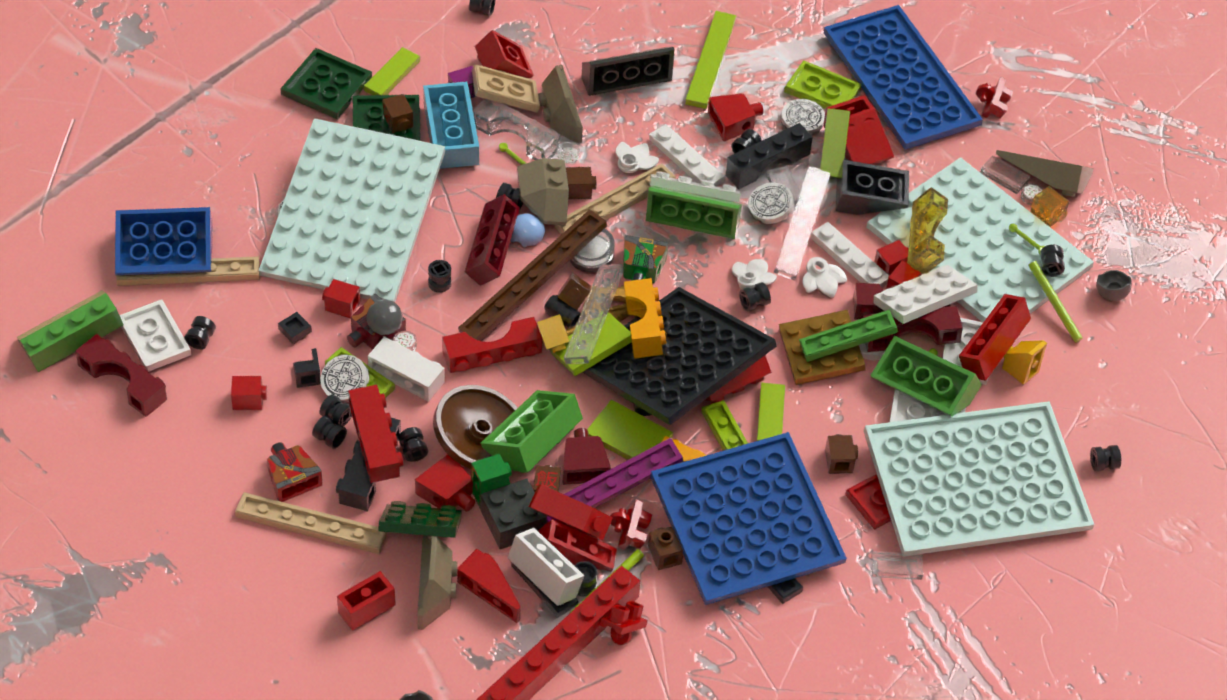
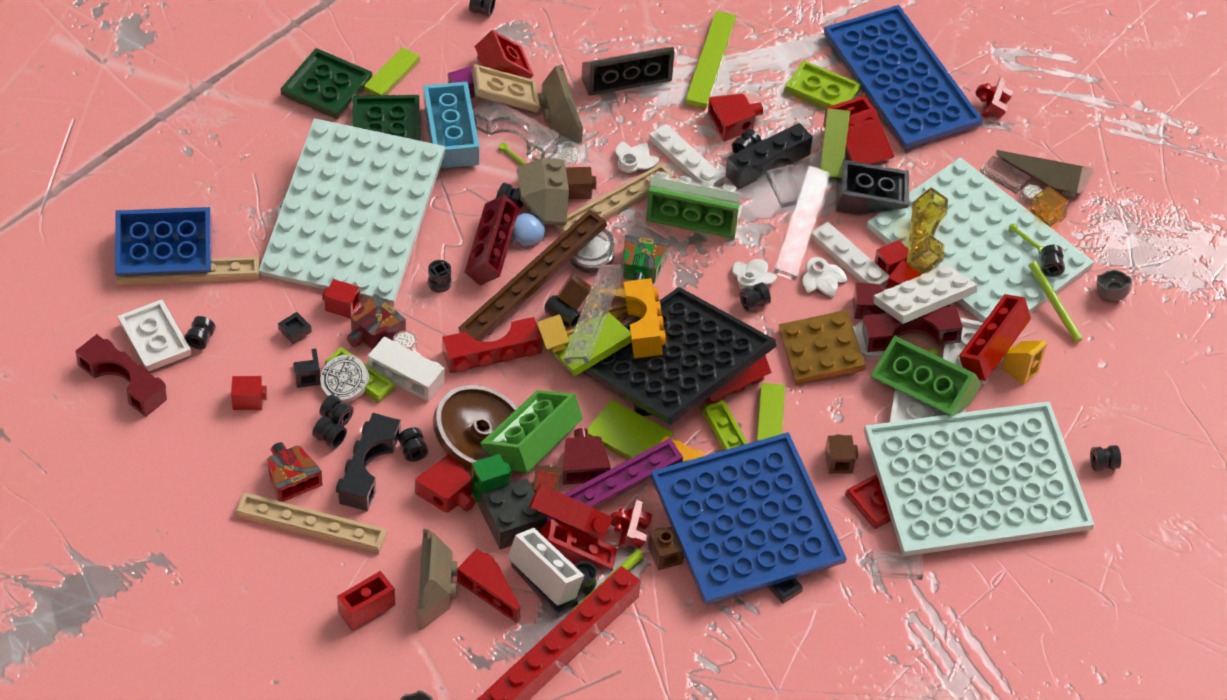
bright green slope [17,291,124,372] -> none
red brick [348,385,404,483] -> none
dark grey hair [367,299,403,335] -> none
dark green plate [378,501,462,538] -> none
reddish brown brick [382,94,413,133] -> none
red hips [600,600,648,645] -> none
white tile [748,182,794,224] -> none
white tile [781,99,825,135] -> none
bright green tile [799,310,898,362] -> none

